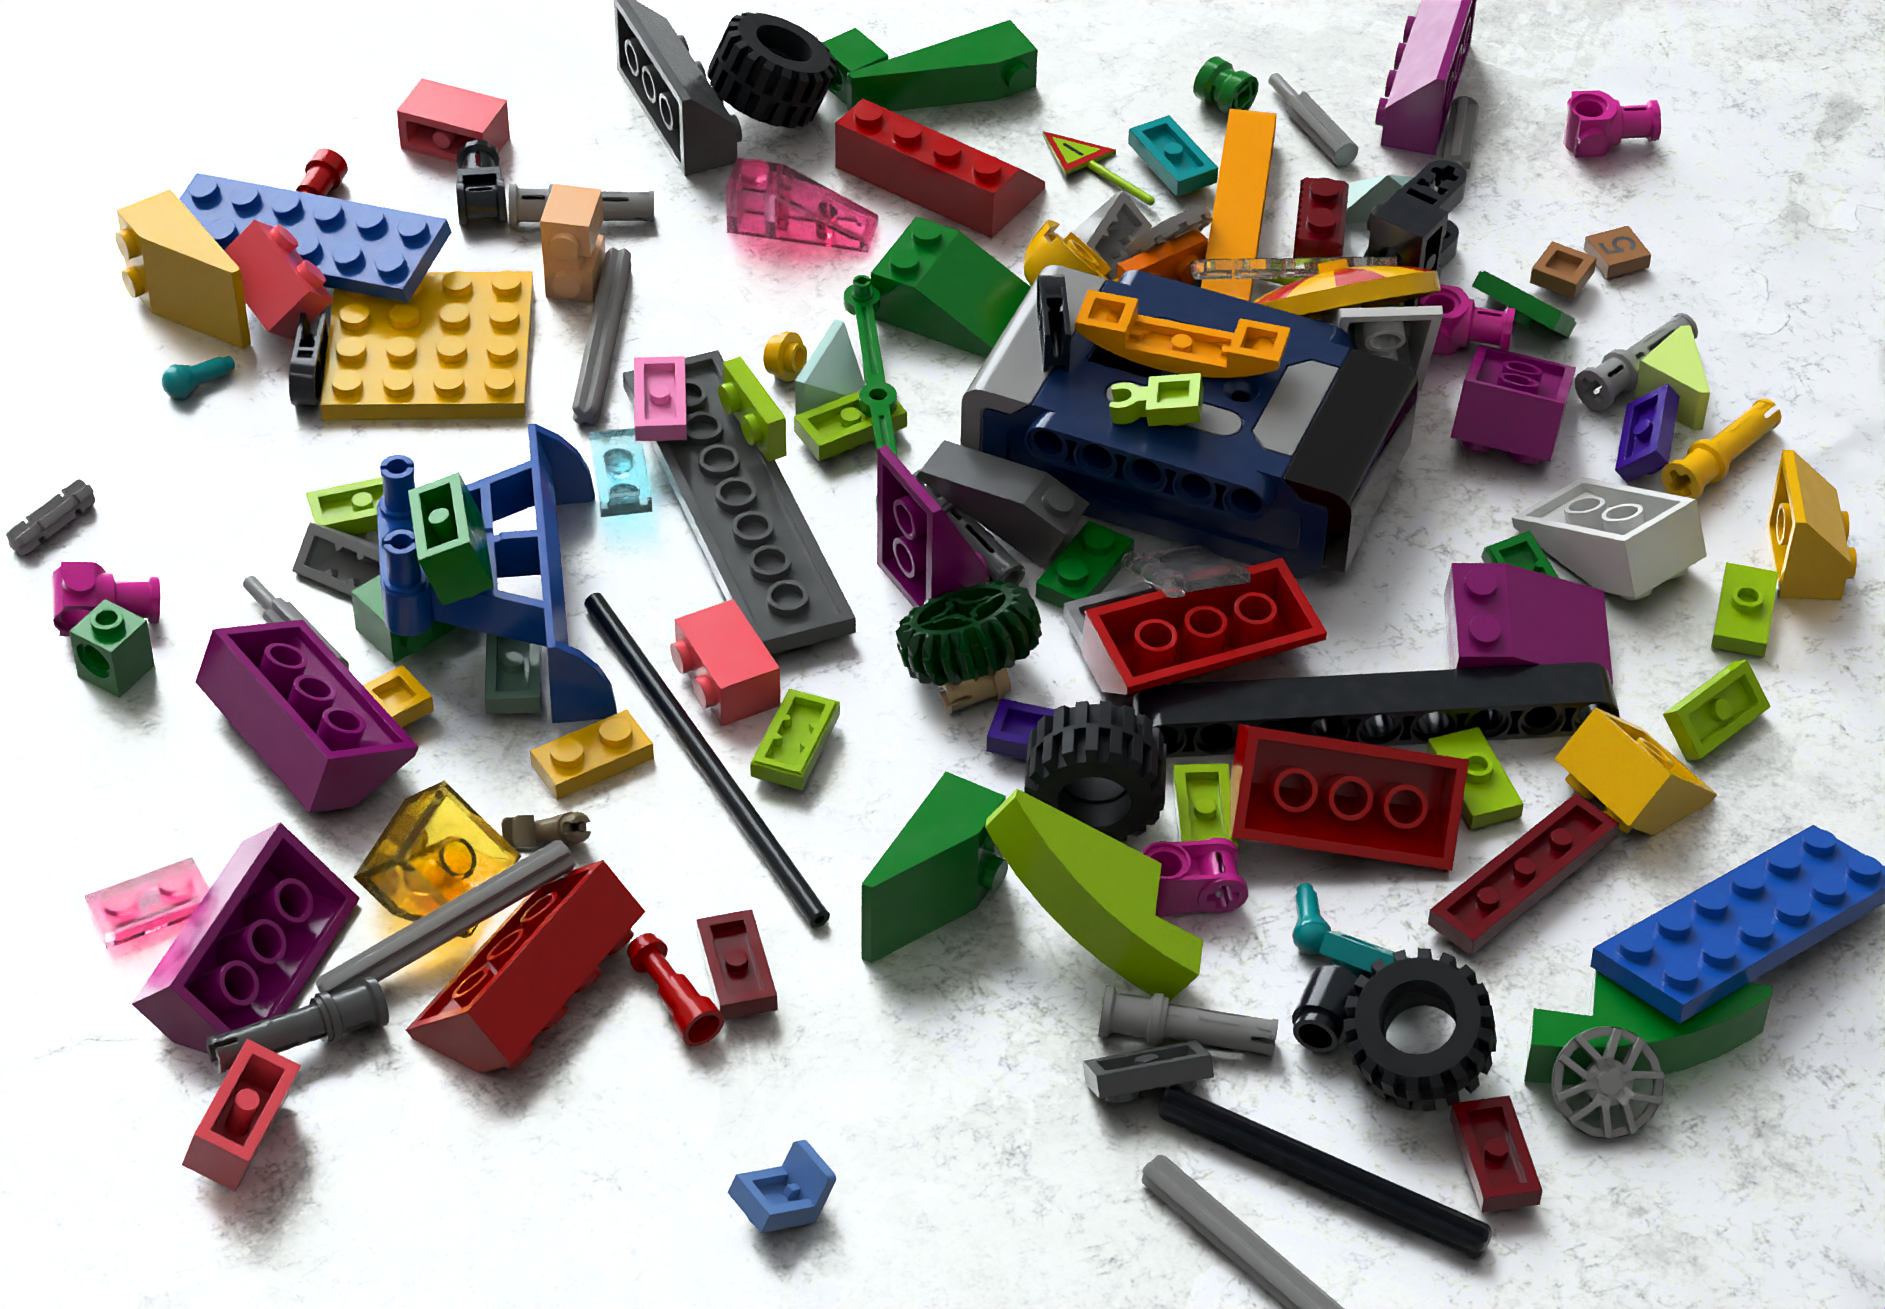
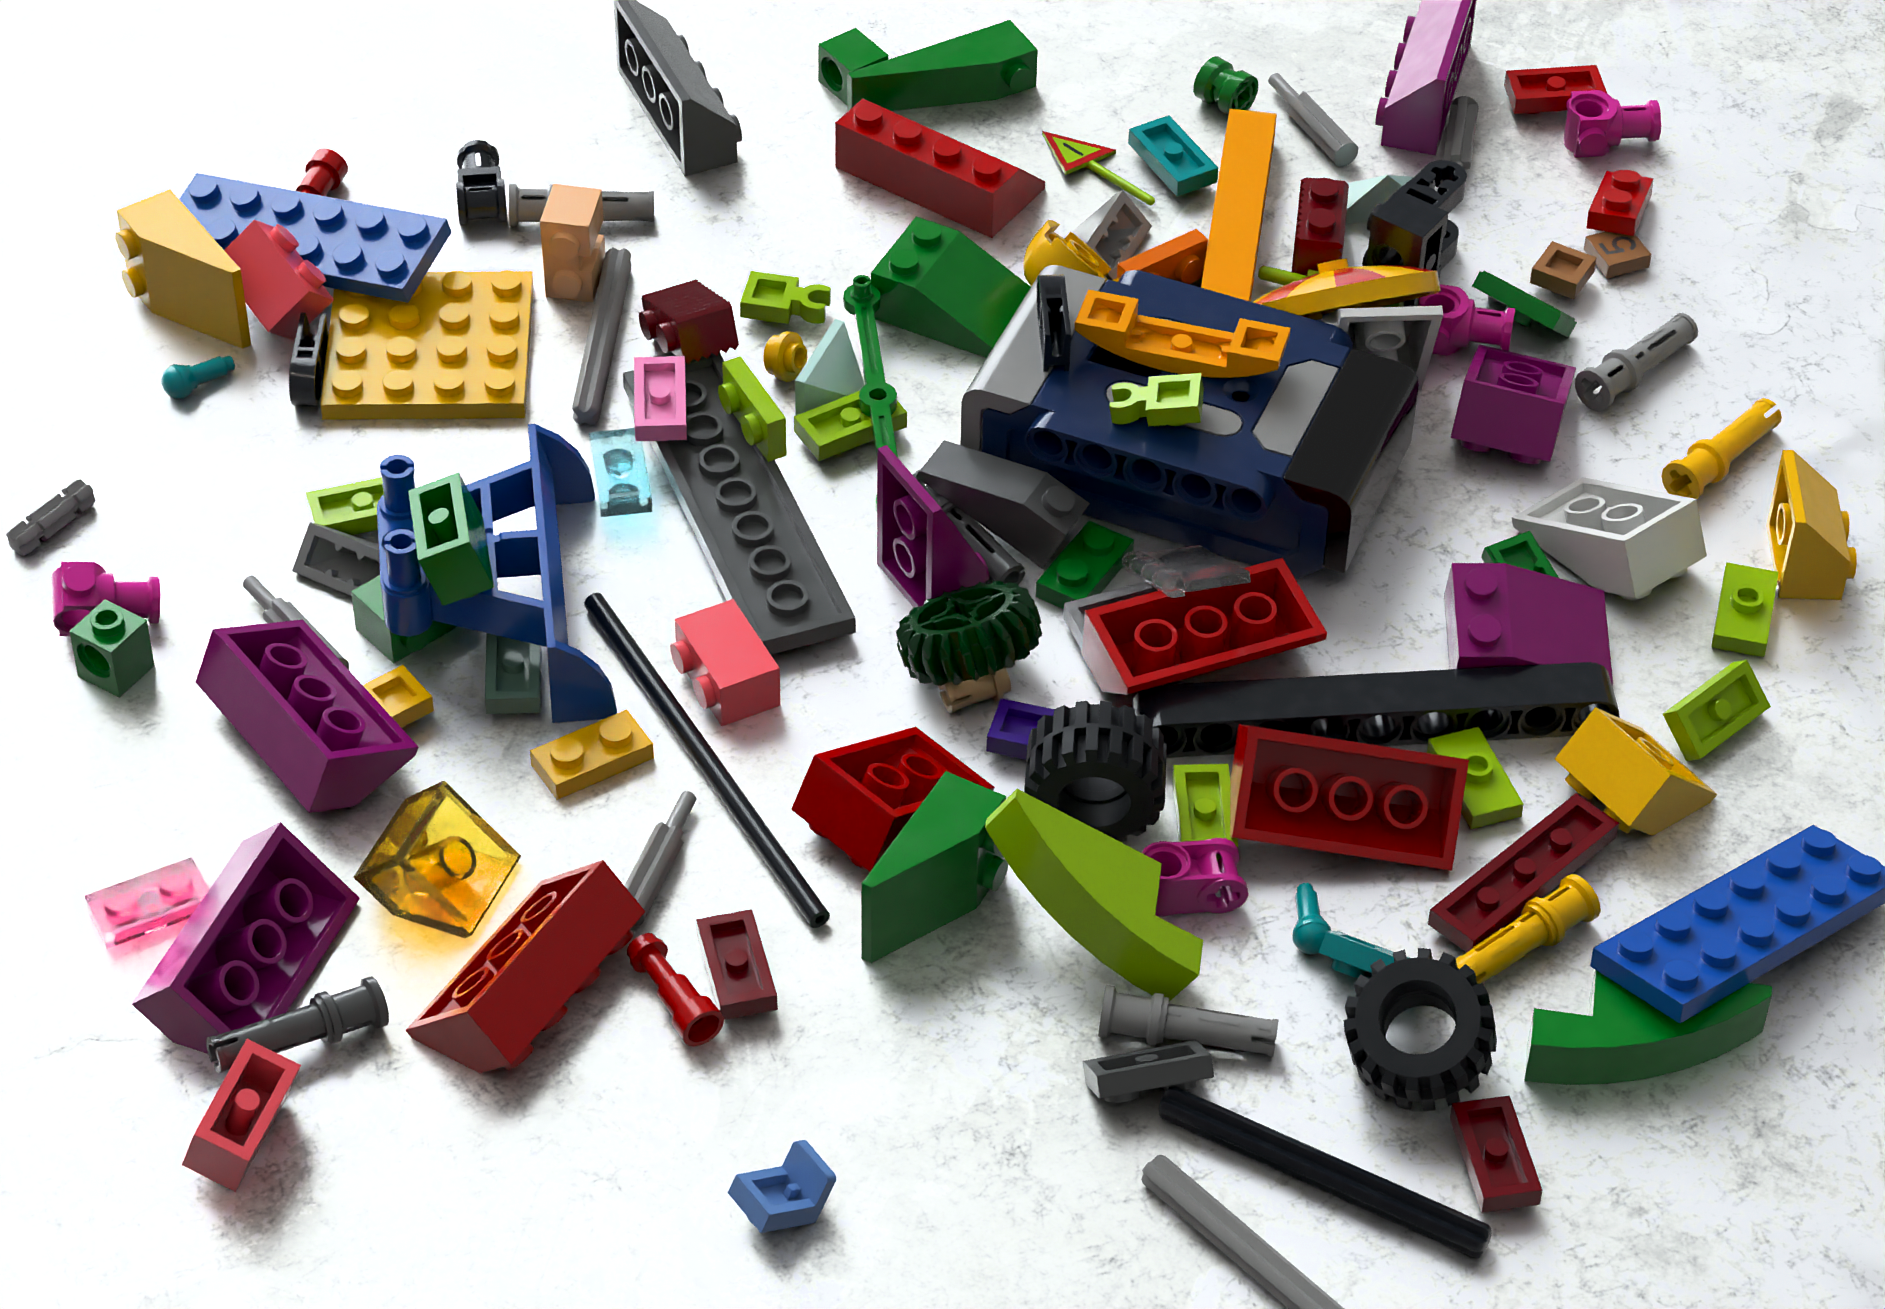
light grey axle [316,840,575,995] -> none
coral brick [397,78,510,166] -> none
dark tan arm [501,812,591,848] -> none
black tyre [707,12,837,128] -> none
clear pink slope [726,158,878,253] -> none
lime plate [750,688,840,790] -> none
light grey wheel [1126,205,1213,258] -> none
clear windscreen [1190,257,1397,280] -> none
black brick [1292,965,1358,1053] -> none
light grey wheel [1551,1026,1665,1139] -> none
dark purple plate [1615,384,1680,483] -> none
yellowish green slope [1634,325,1710,430] -> none
none -> light grey axle [624,791,697,926]
none -> dark red brick [639,279,739,364]
none -> lime plate [740,271,831,324]
none -> red slope [791,726,995,872]
none -> yellow pin [1456,874,1601,984]
none -> red plate [1504,65,1607,114]
none -> red plate [1586,170,1654,236]

